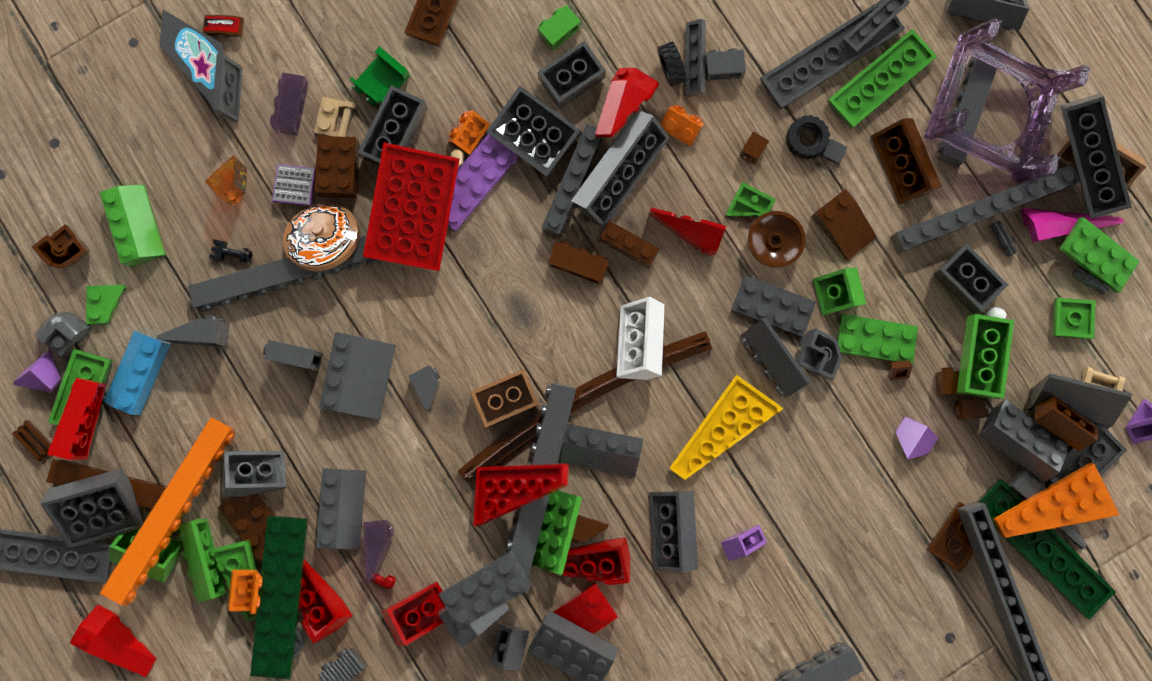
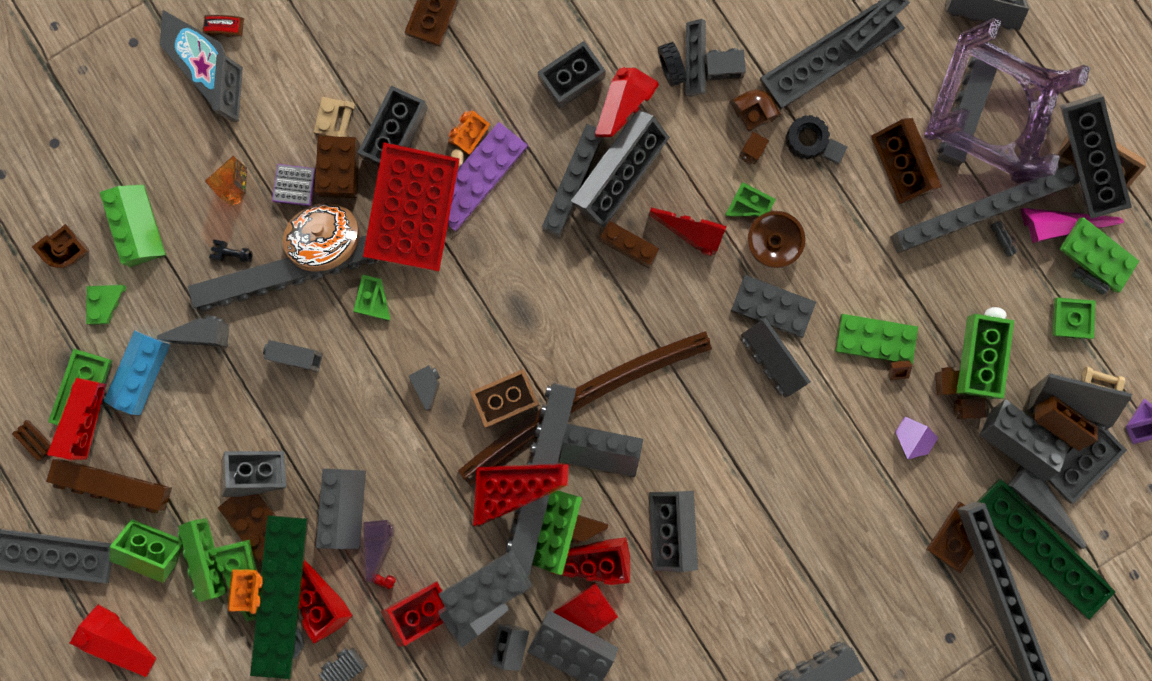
medium lavender slope [13,349,61,393] -> none
dark grey brick [35,312,92,357] -> none
dark grey slope [40,468,143,548] -> none
orange brick [99,417,235,606] -> none
clear purple brick [270,72,309,136] -> none
dark grey slope [319,332,396,420] -> none
green panel [349,46,410,108] -> none
dark grey slope [486,86,582,177] -> none
bright green brick [538,5,581,51] -> none
reddish brown brick [548,240,610,285] -> none
white slope [617,297,665,380] -> none
orange bracket [660,105,704,146] -> none
yellow wing [669,375,784,480] -> none
medium lavender slope [721,525,767,561] -> none
dark grey brick [796,329,842,380] -> none
reddish brown slope [811,189,877,260] -> none
bright green slope [813,267,866,315] -> none
bright green plate [827,29,937,129] -> none
dark grey brick [933,244,1008,314] -> none
orange wing [993,463,1120,538] -> none
none -> bright green wing [353,274,390,321]
none -> reddish brown brick [729,89,781,132]

